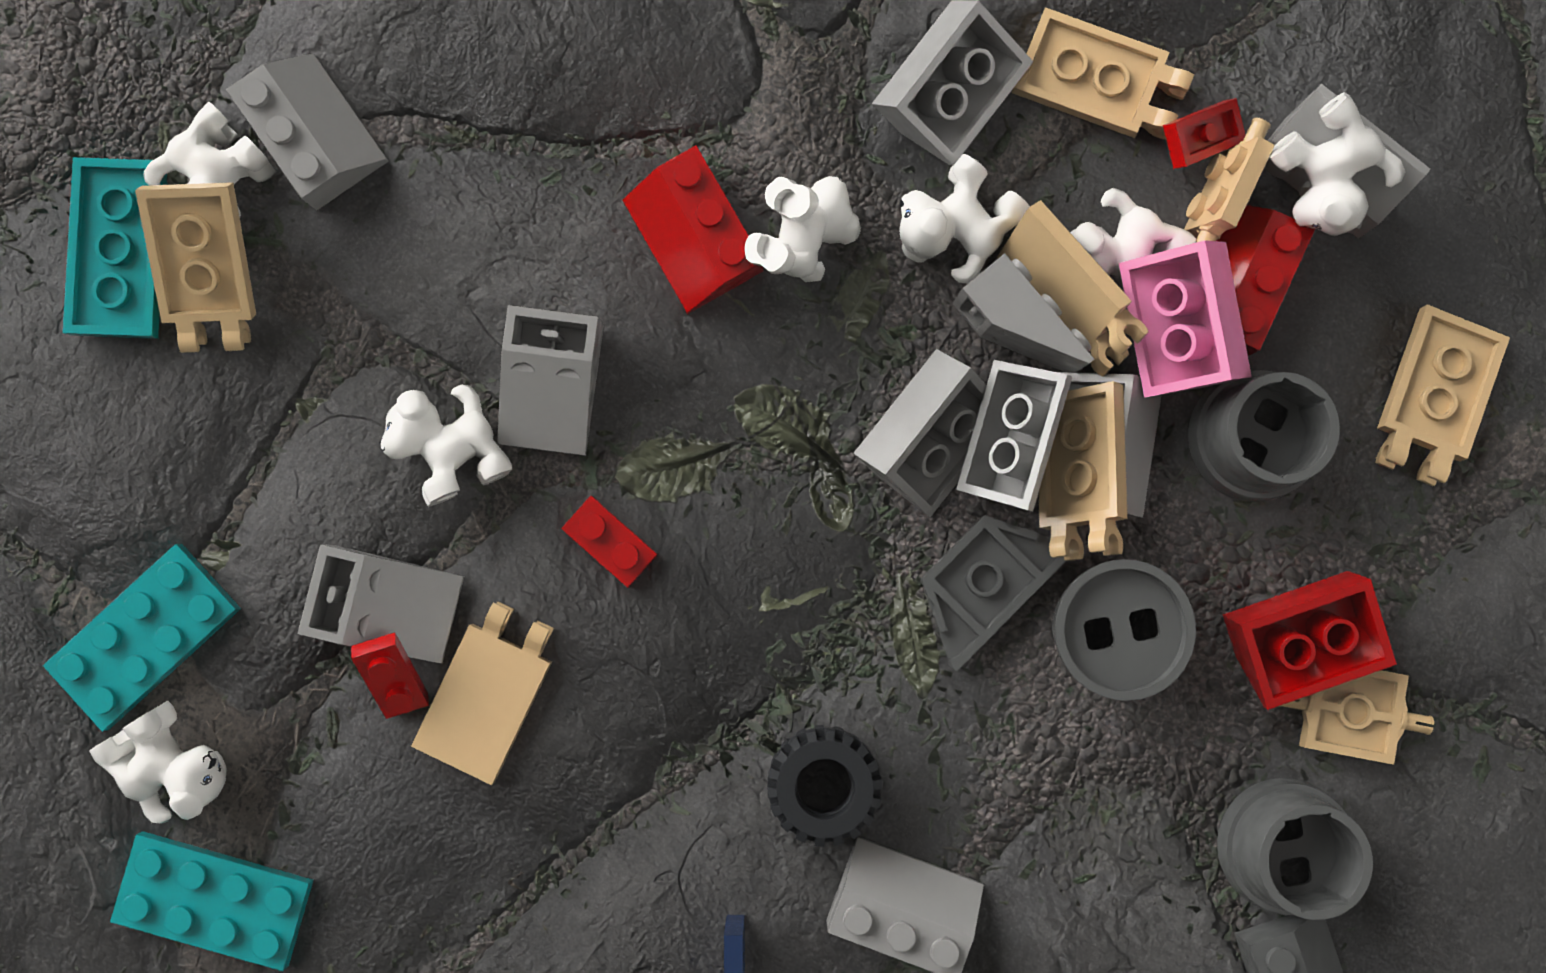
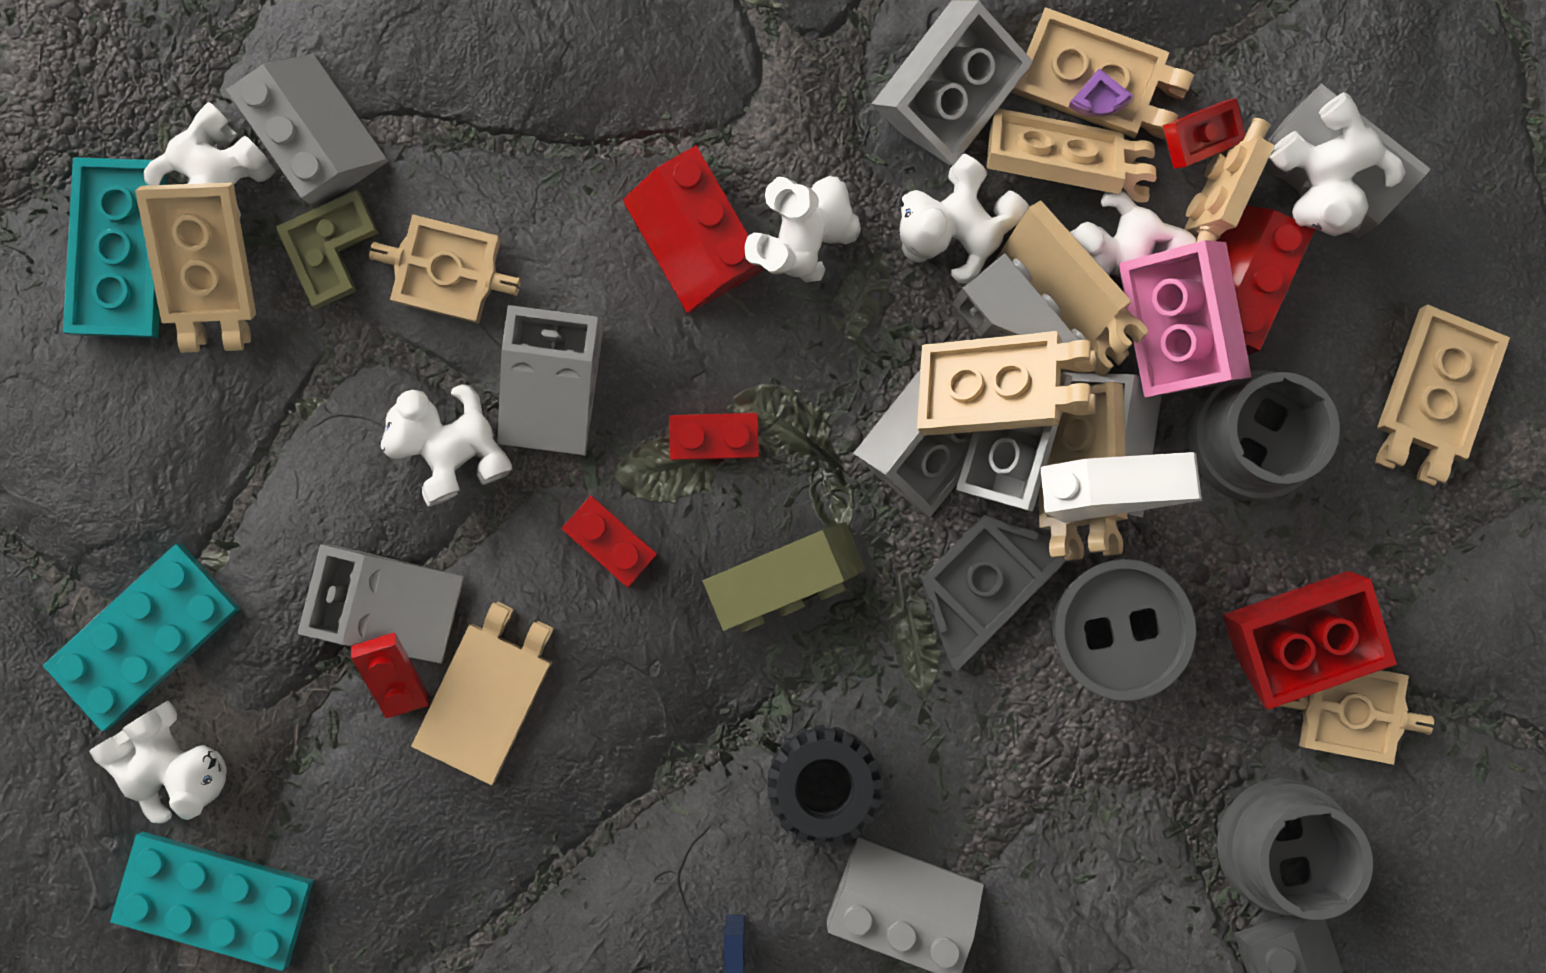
none -> olive plate [276,190,379,309]
none -> tan plate [369,214,521,324]
none -> red plate [669,413,759,461]
none -> olive wedge [702,521,866,633]
none -> tile [917,331,1096,436]
none -> tan tile [987,108,1157,203]
none -> white slope [1041,452,1202,523]
none -> medium lavender tile [1069,68,1134,117]

